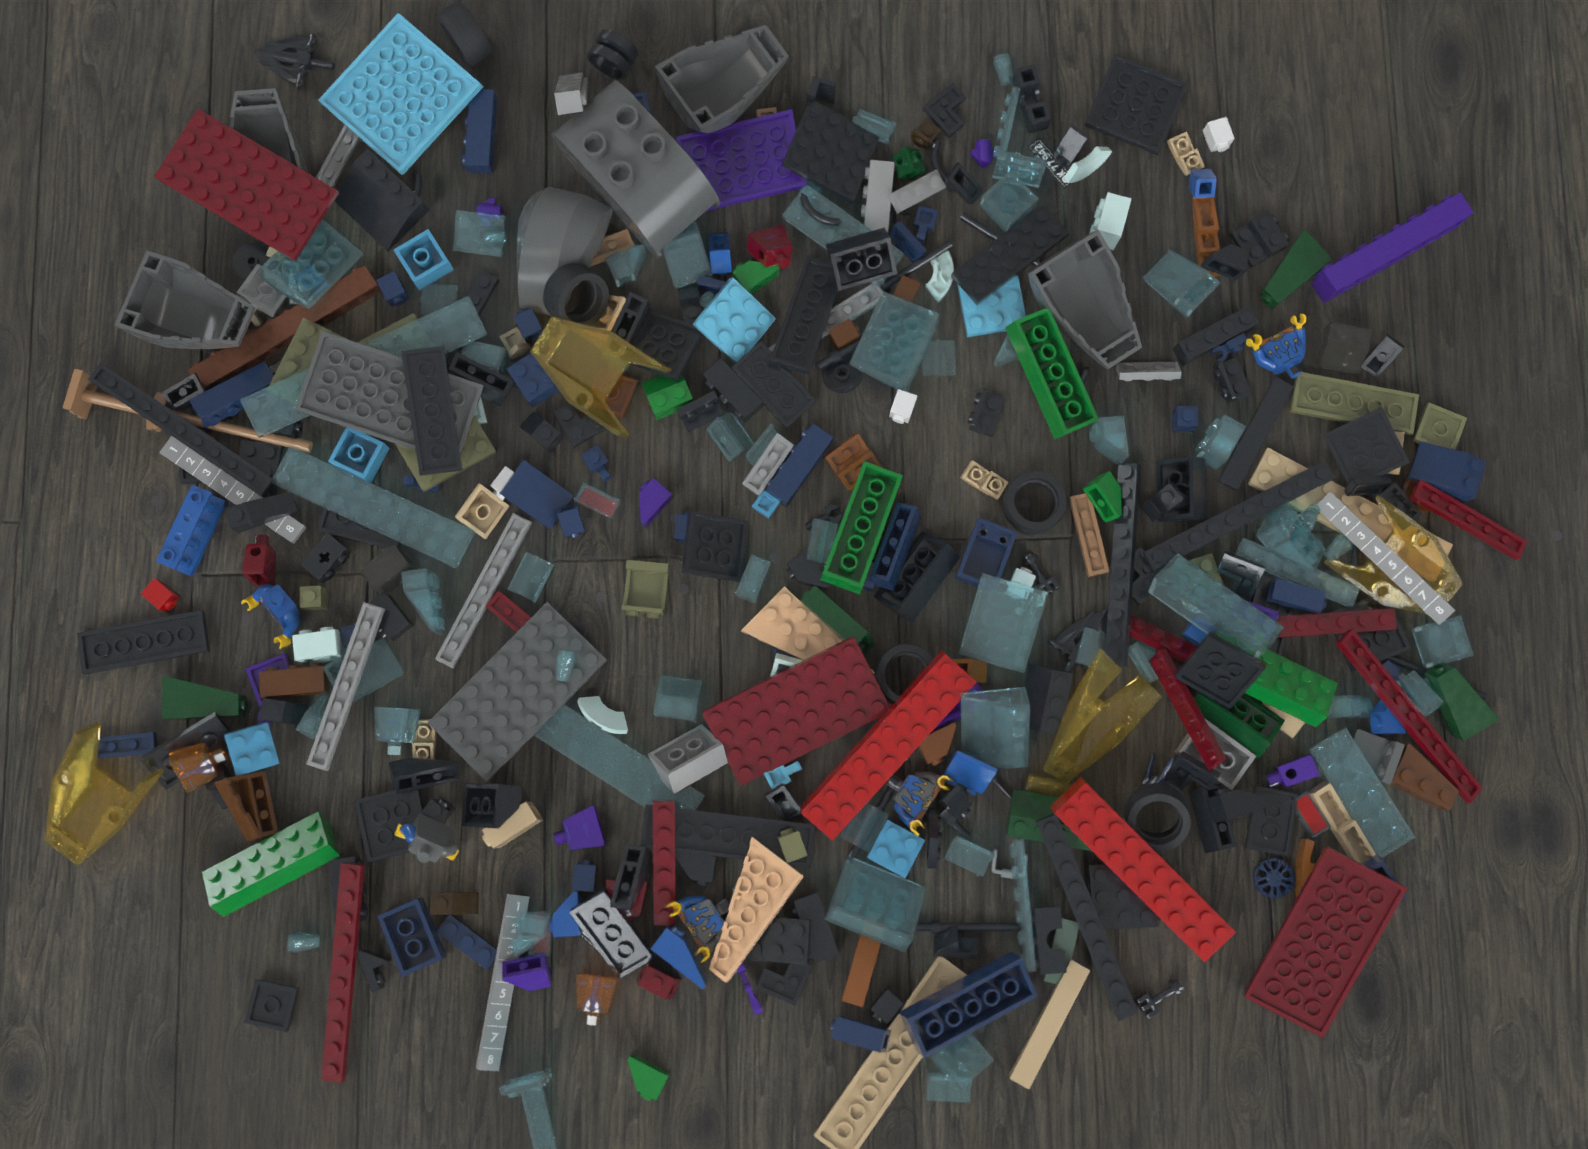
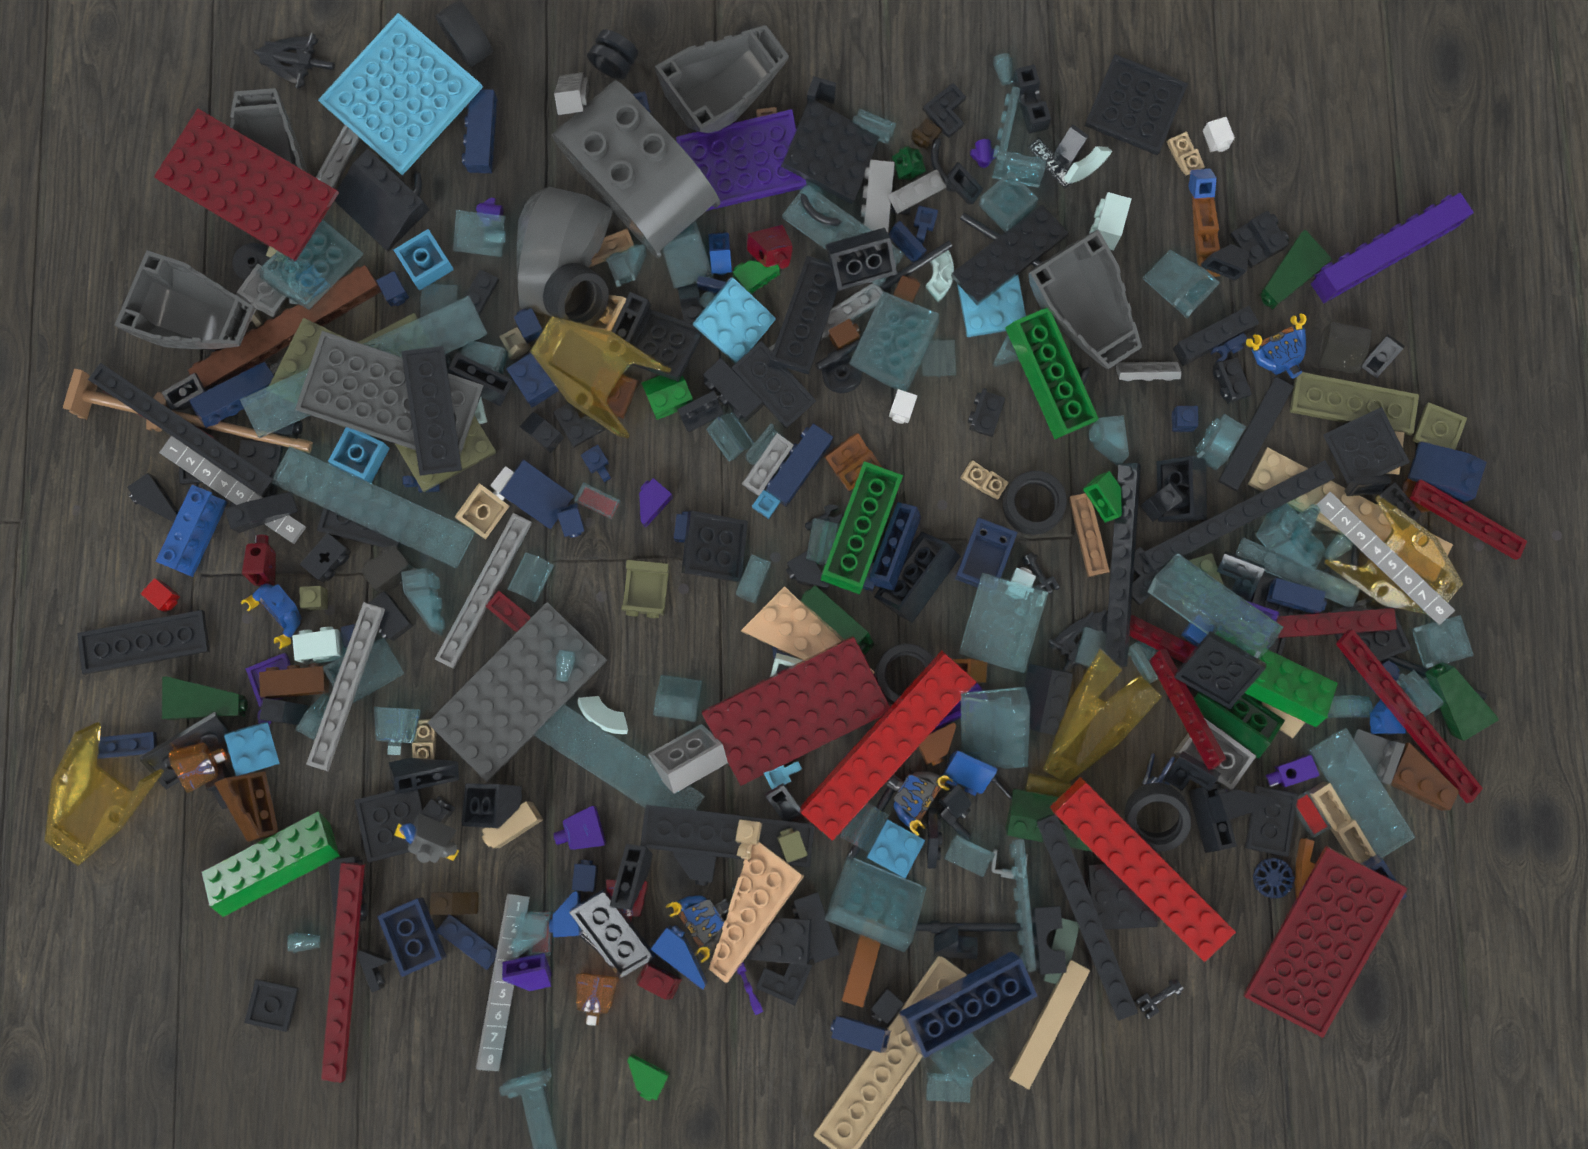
dark red plate [653,800,676,925] -> none
none -> black slope [127,473,179,522]
none -> tan plate [736,820,762,860]

